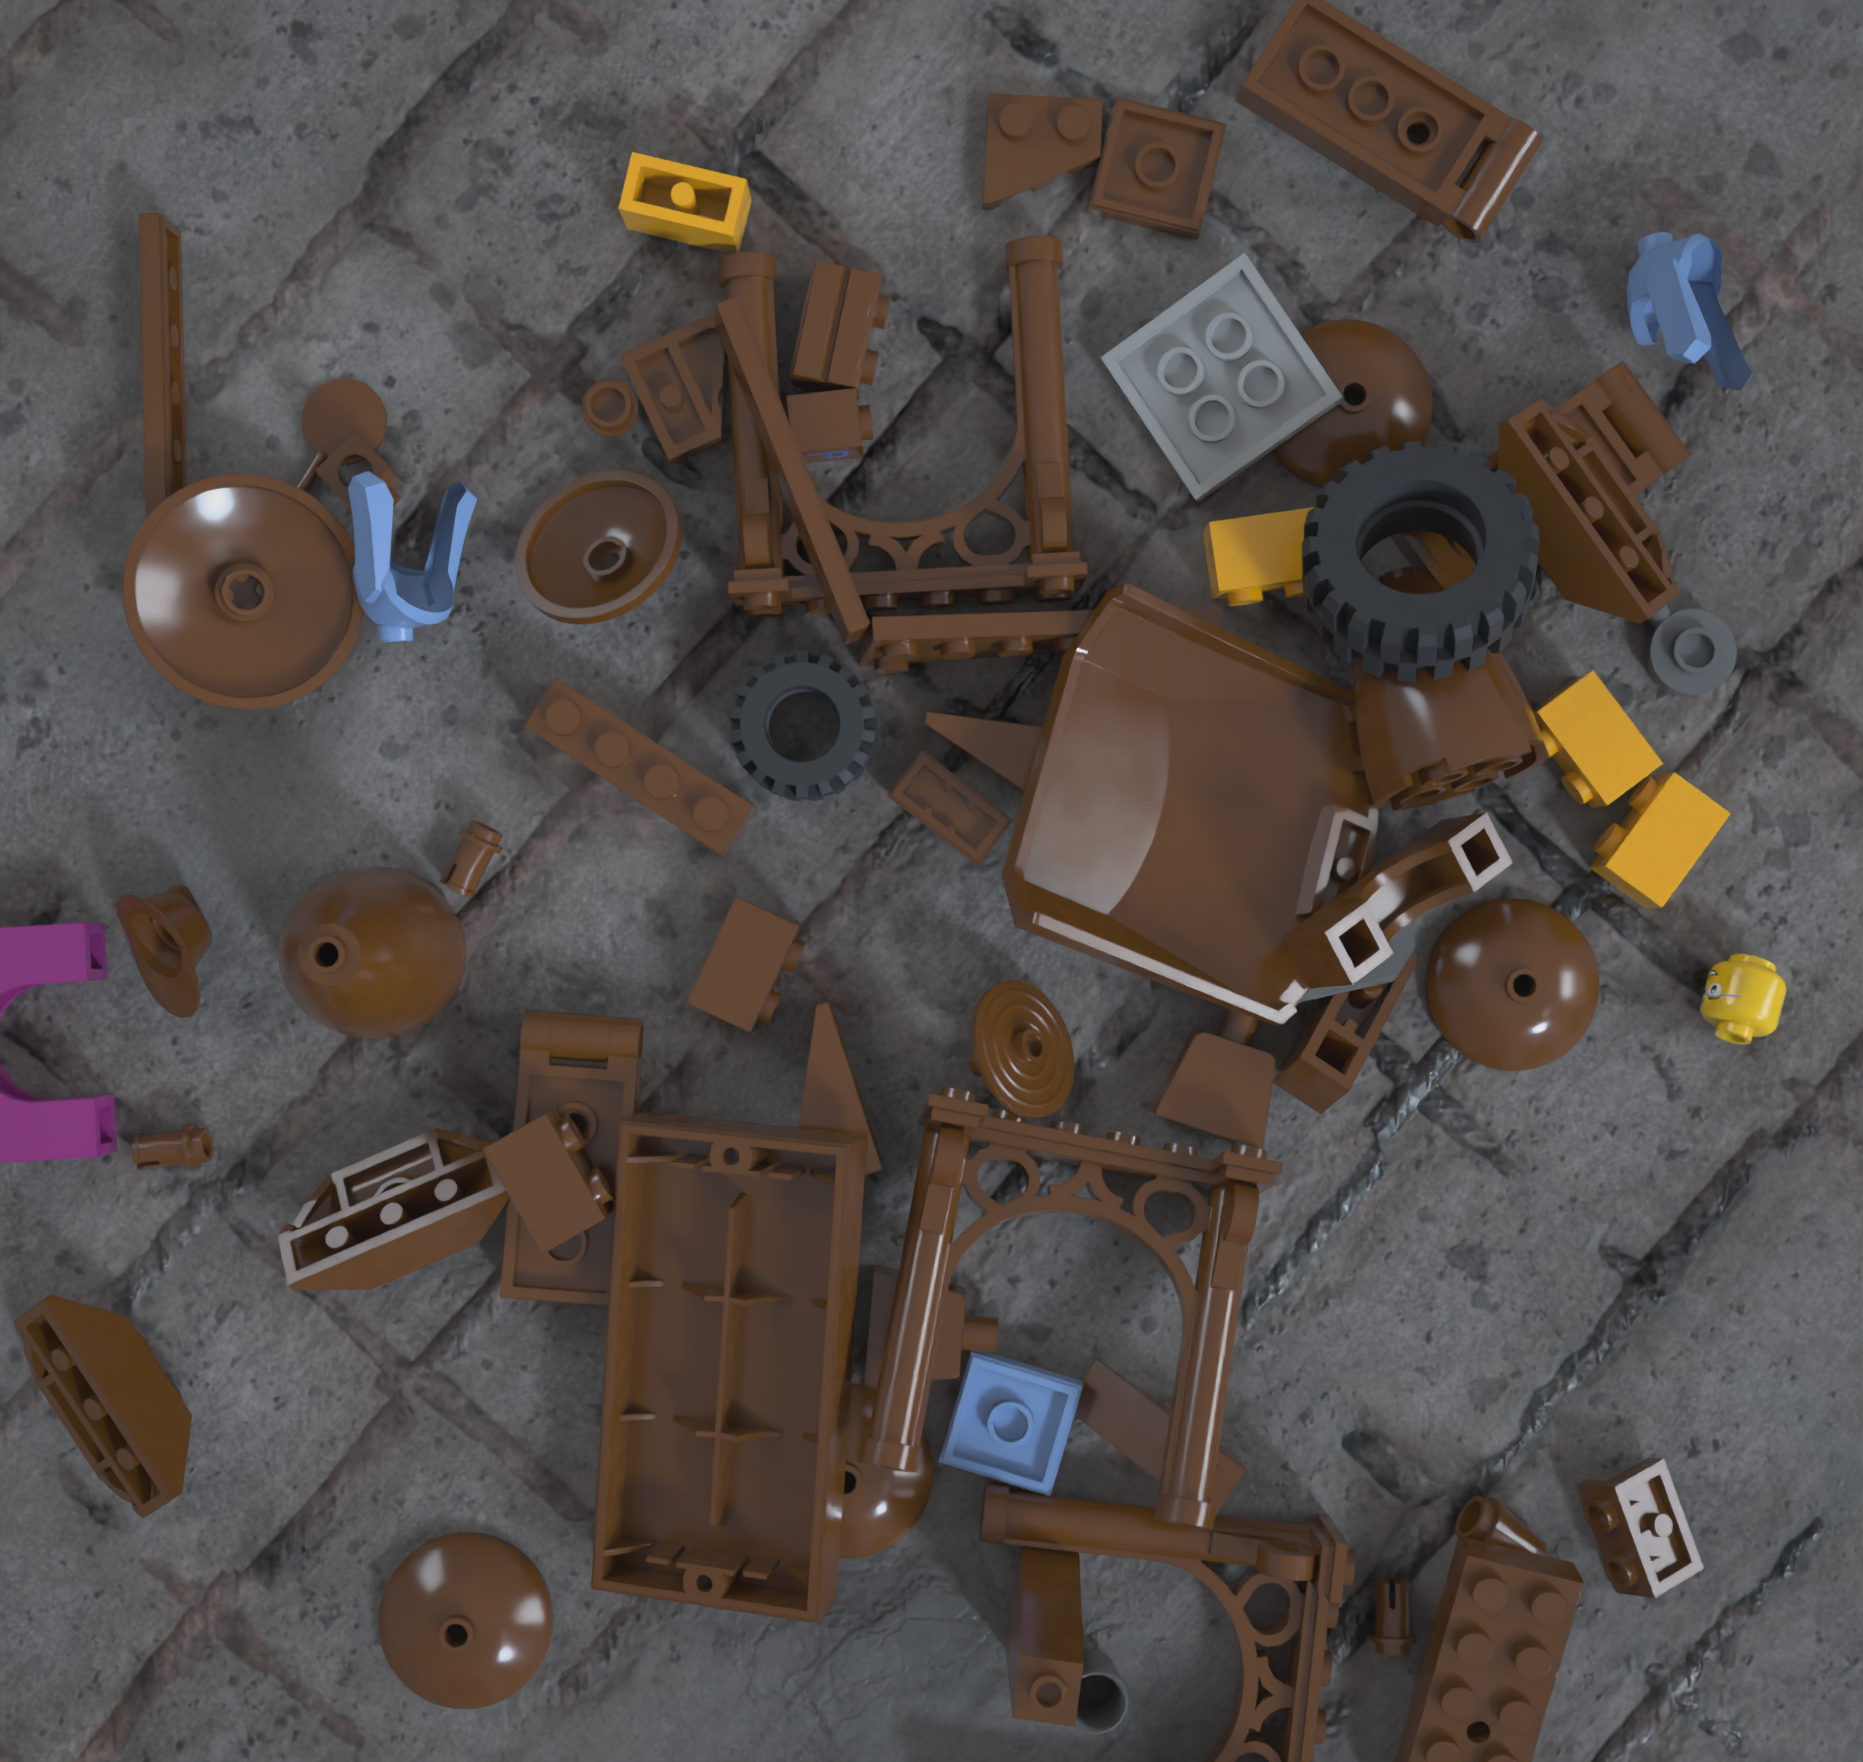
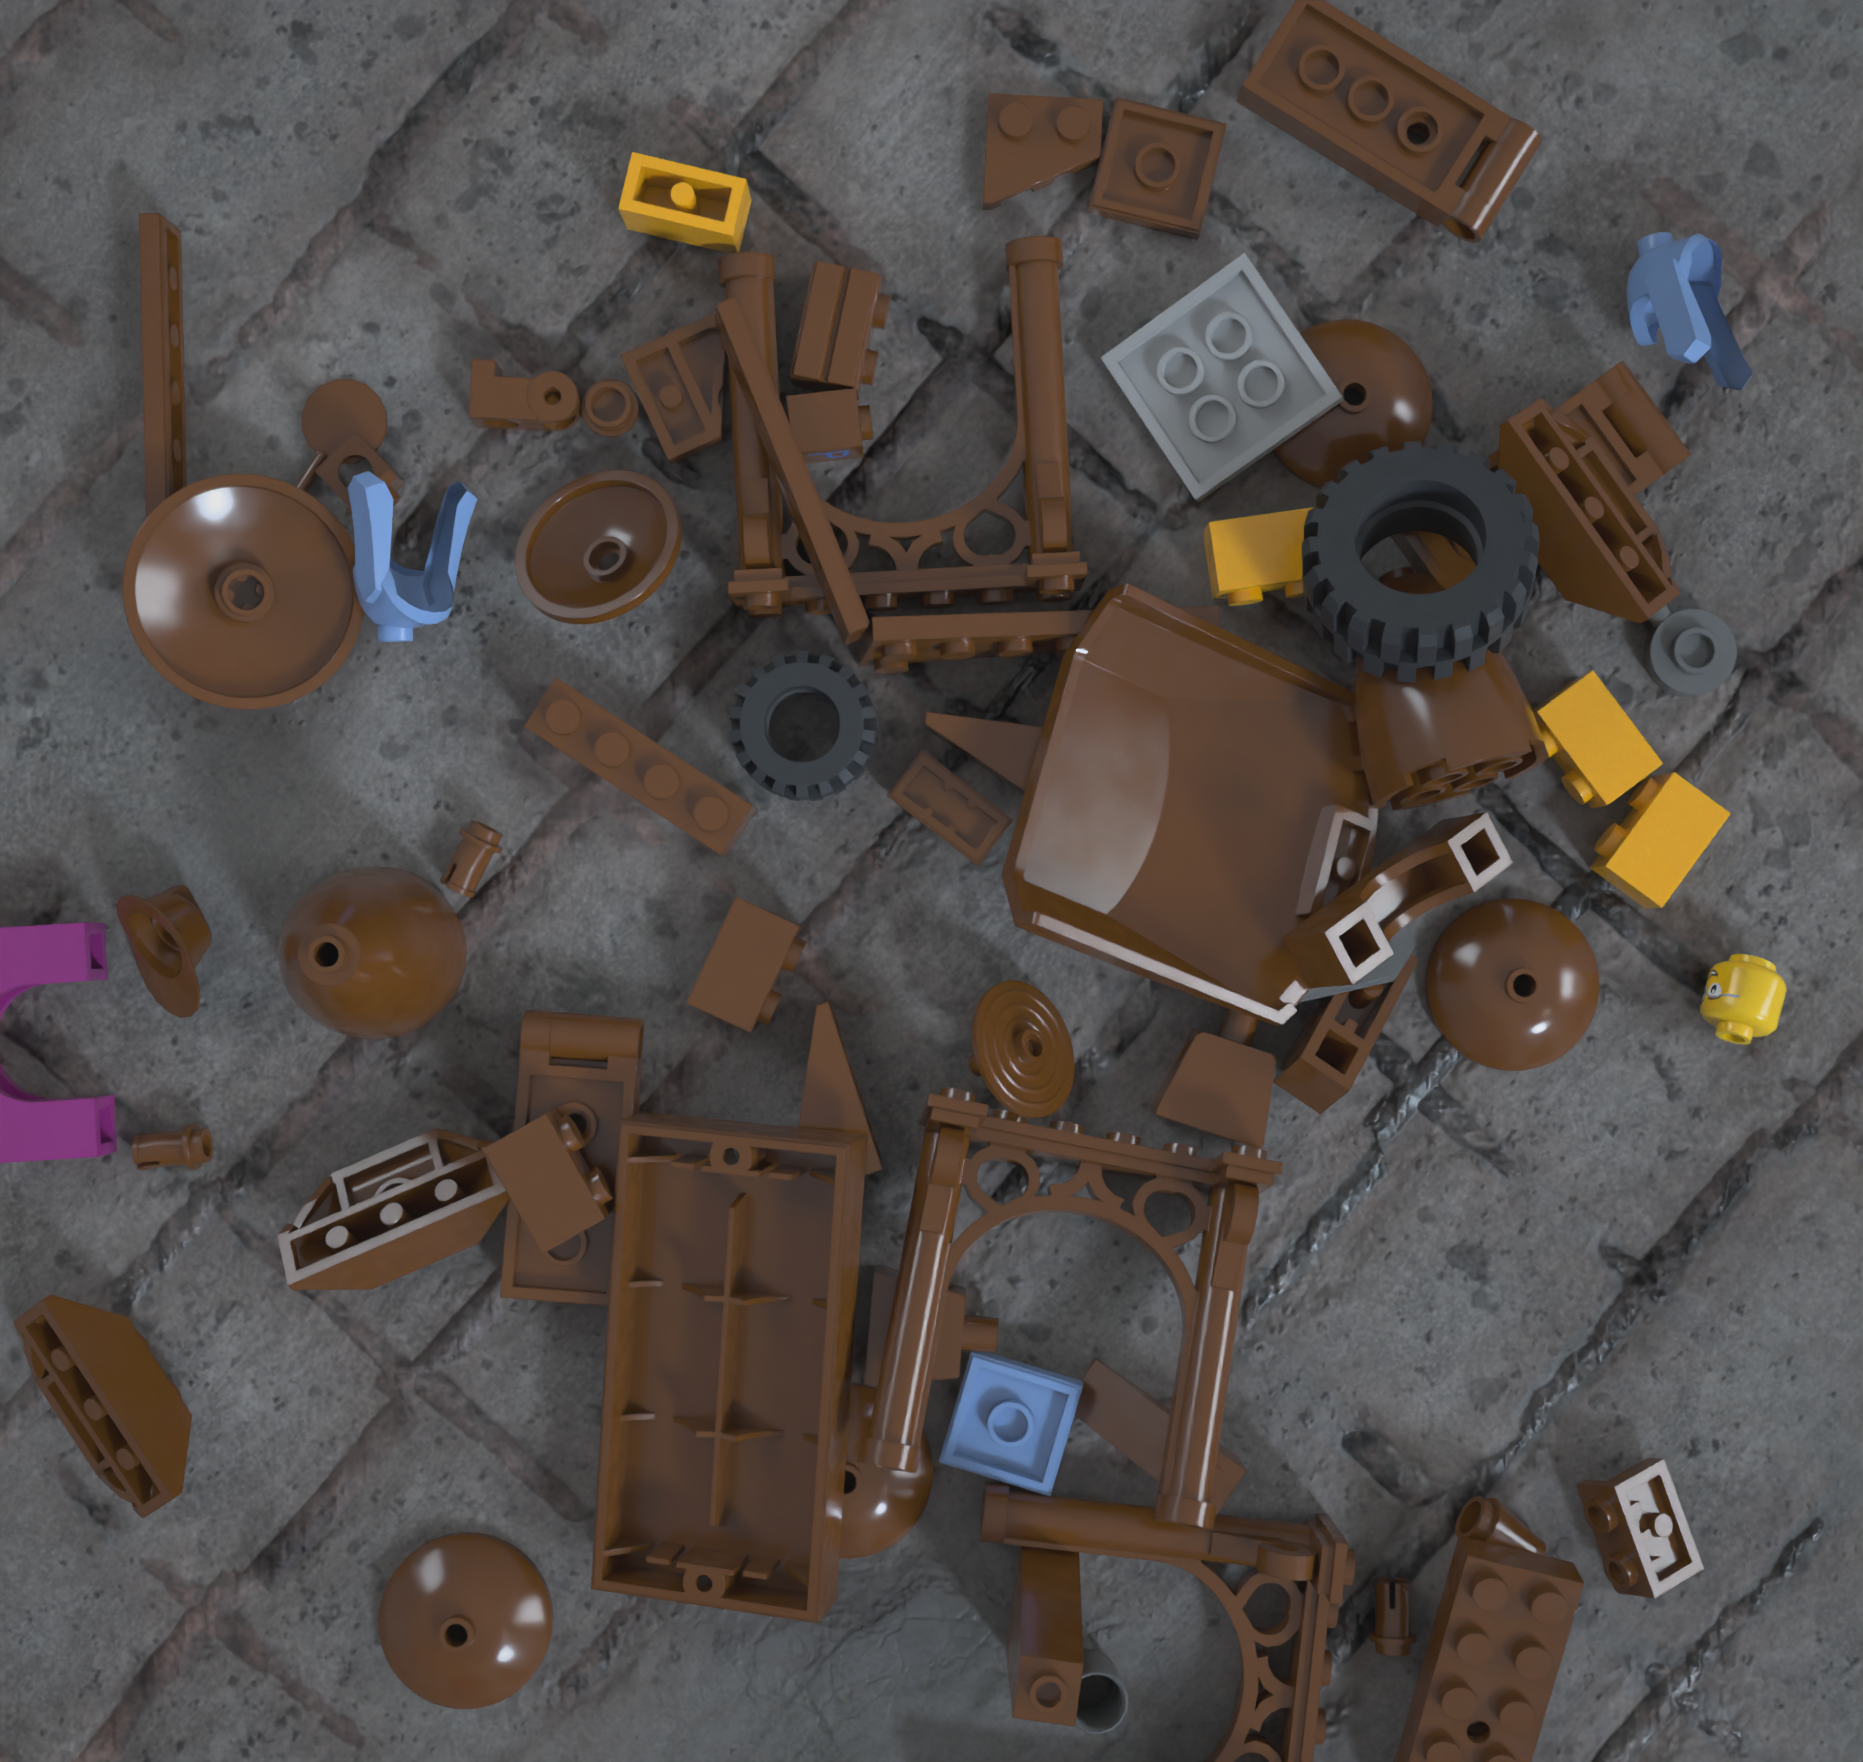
none -> reddish brown leg [469,359,582,431]

